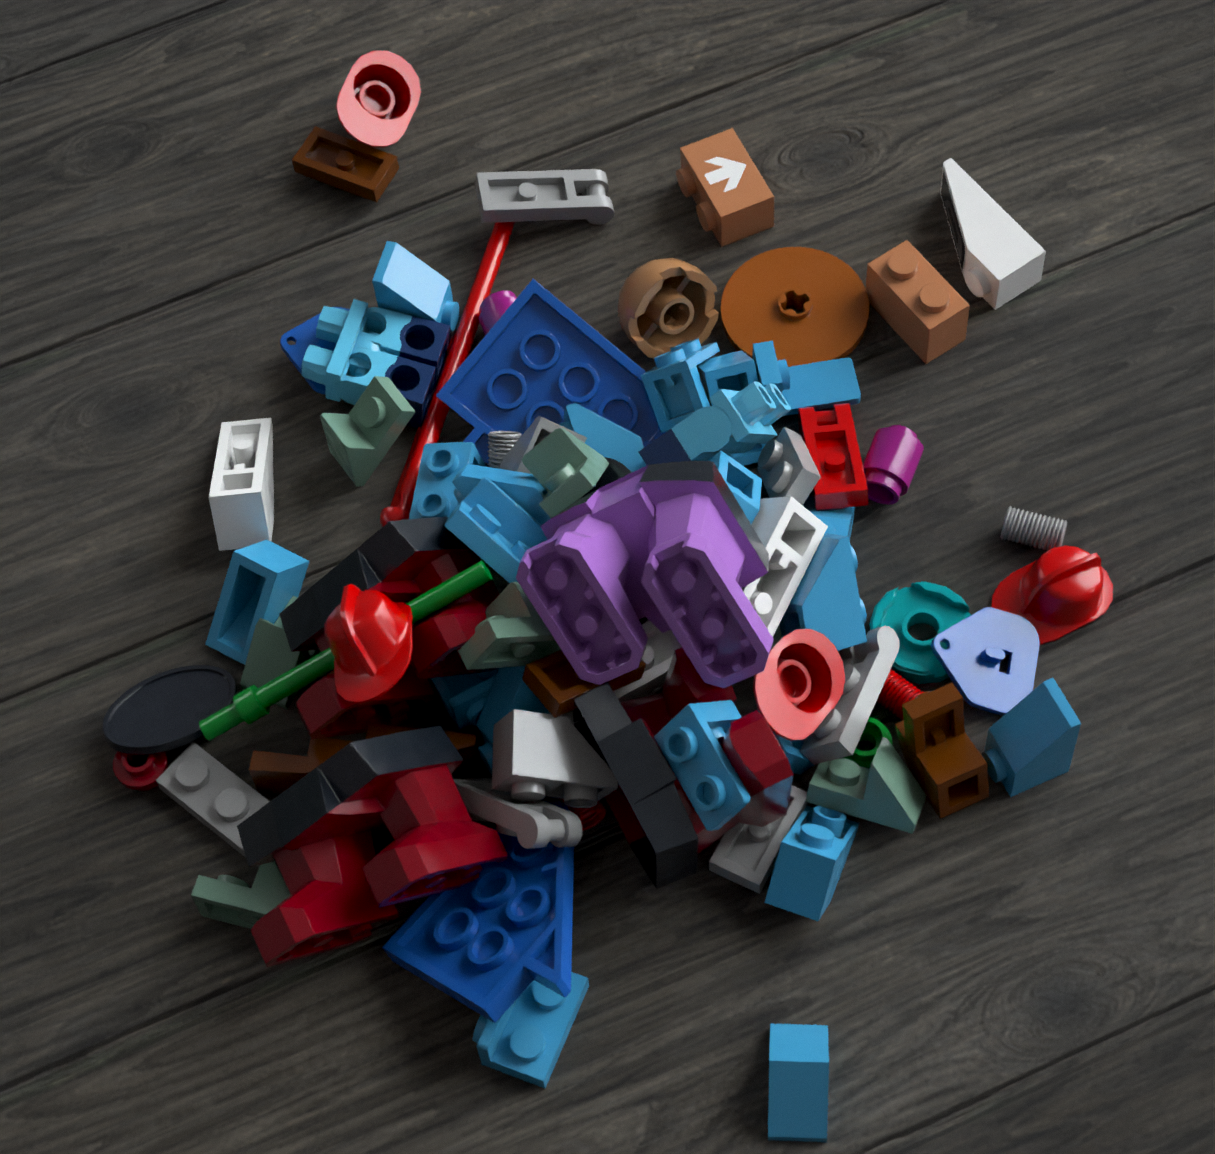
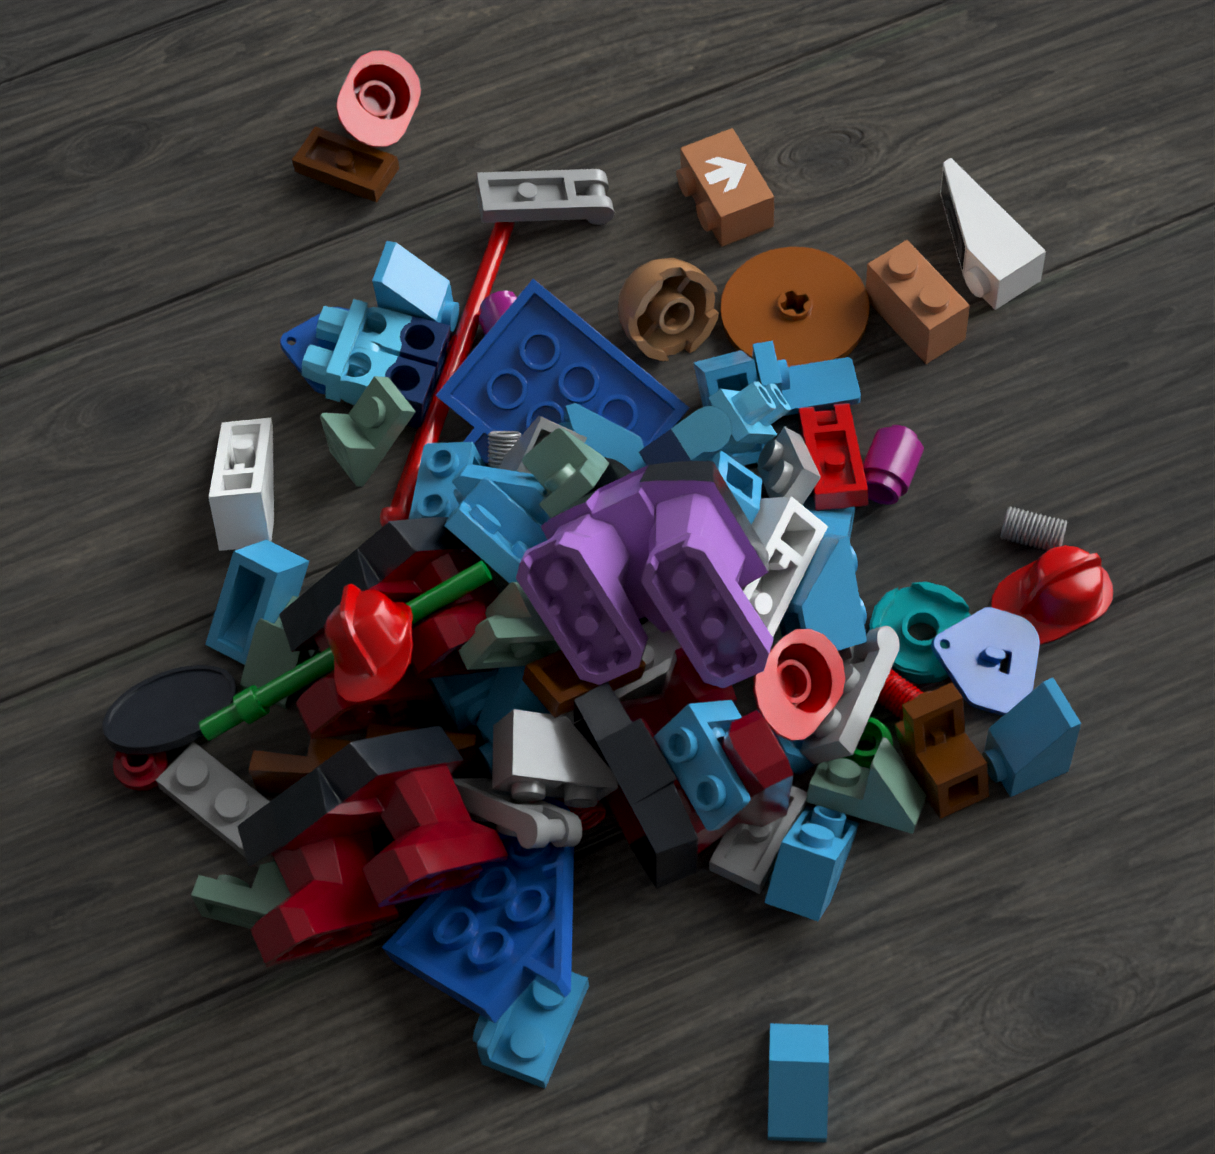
dark azure bracket [641,338,720,433] -> none

